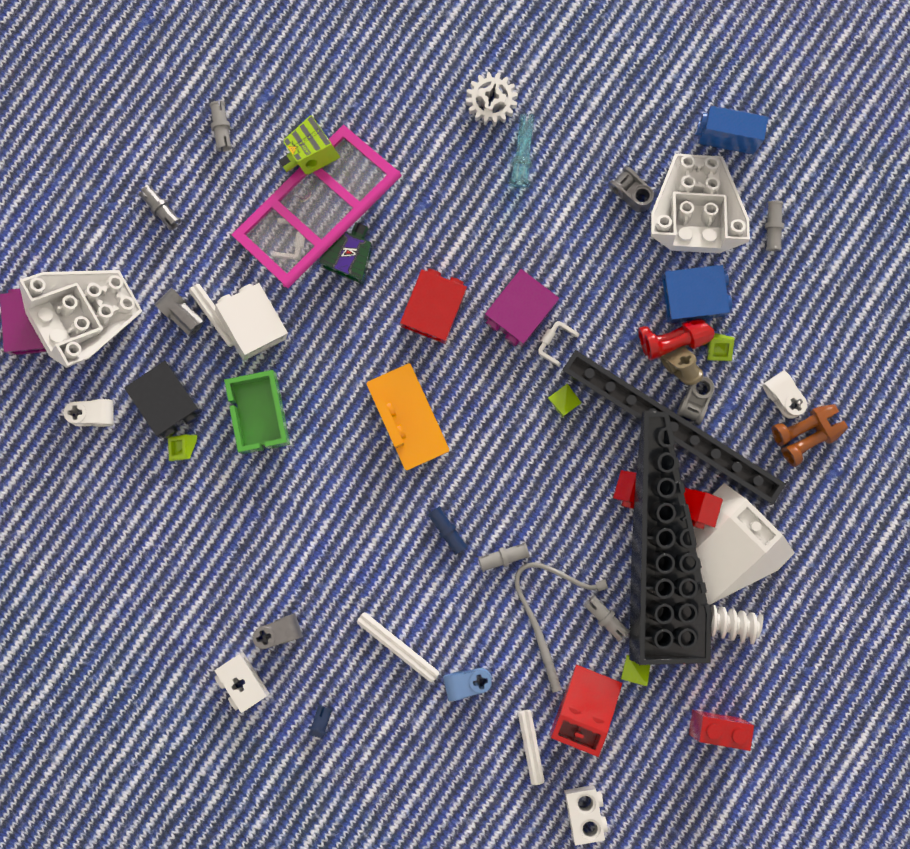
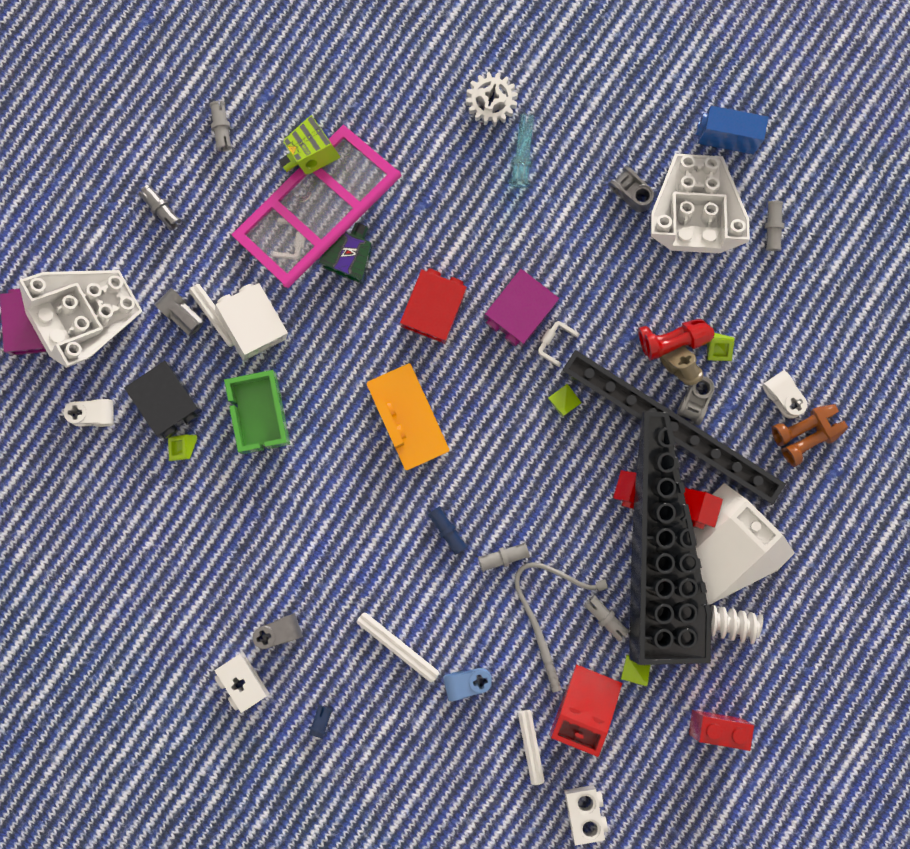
blue brick [661,265,732,324] -> none

